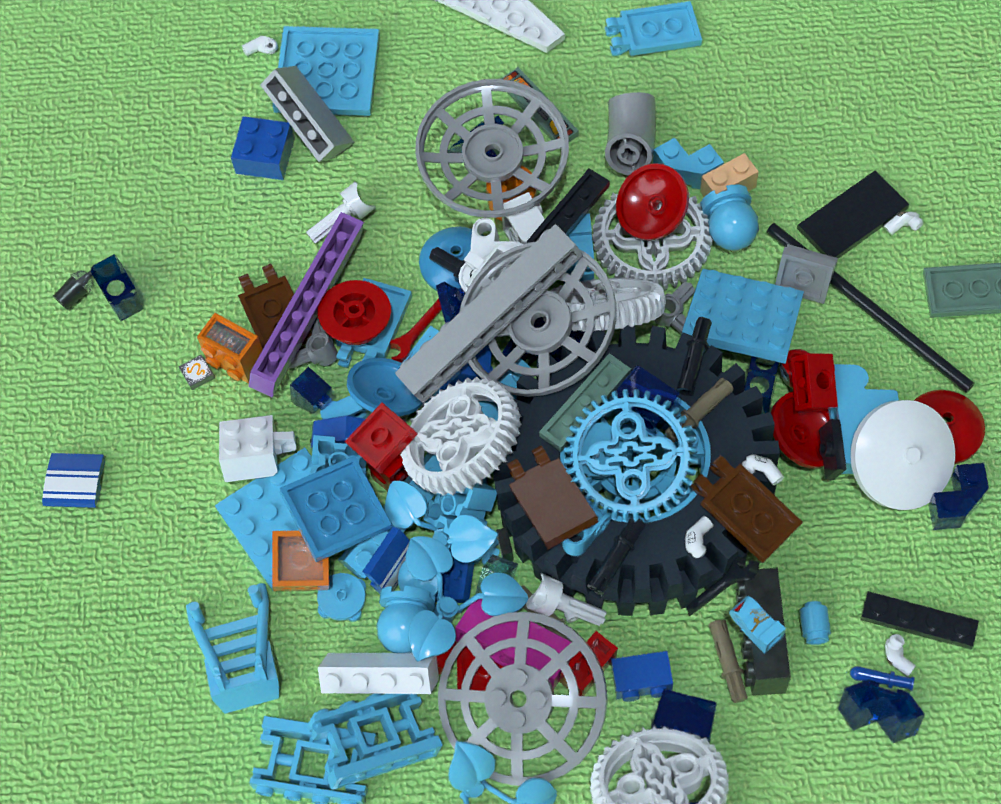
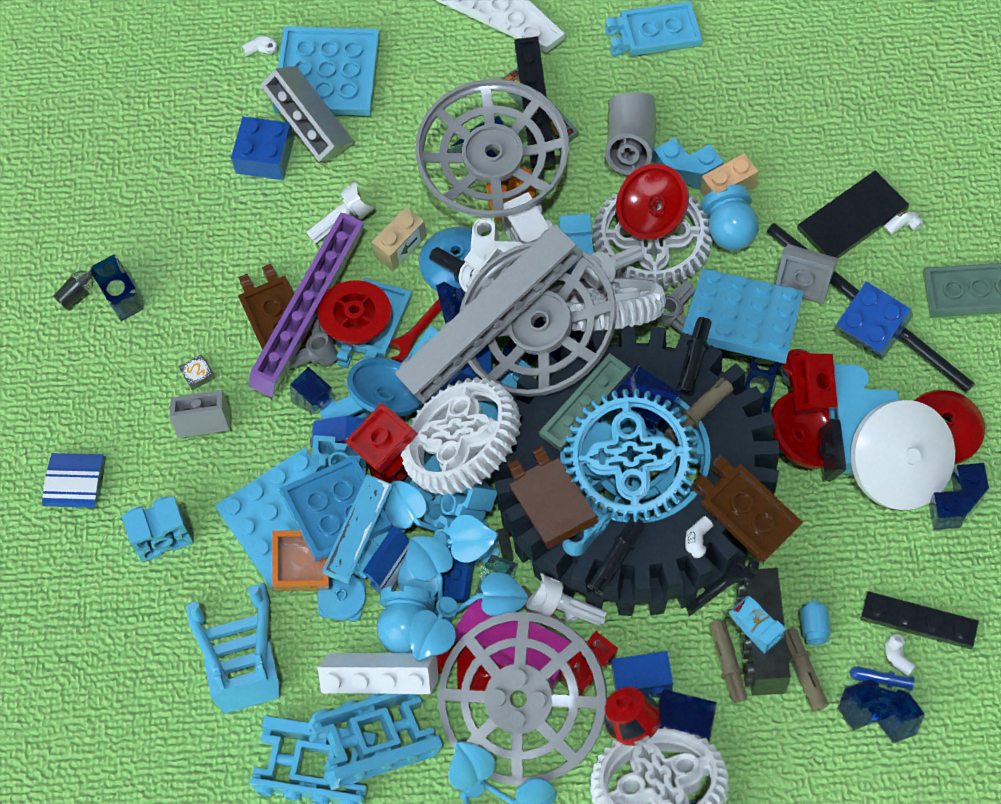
orange piece [197,313,263,383] -> none
white hinge [219,415,296,482] -> none
black plate [527,168,610,243] -> none
white arm [742,454,784,486] -> none
none -> medium azure brick [121,496,194,563]
none -> light grey brick [169,390,231,438]
none -> medium azure tile [322,474,392,584]
none -> tan brick [371,207,427,270]
none -> black plate [514,36,556,169]
none -> white piece [577,245,644,290]
none -> red cone [604,687,661,746]
none -> dark tan axle [785,628,829,712]
none -> blue brick [836,281,913,359]

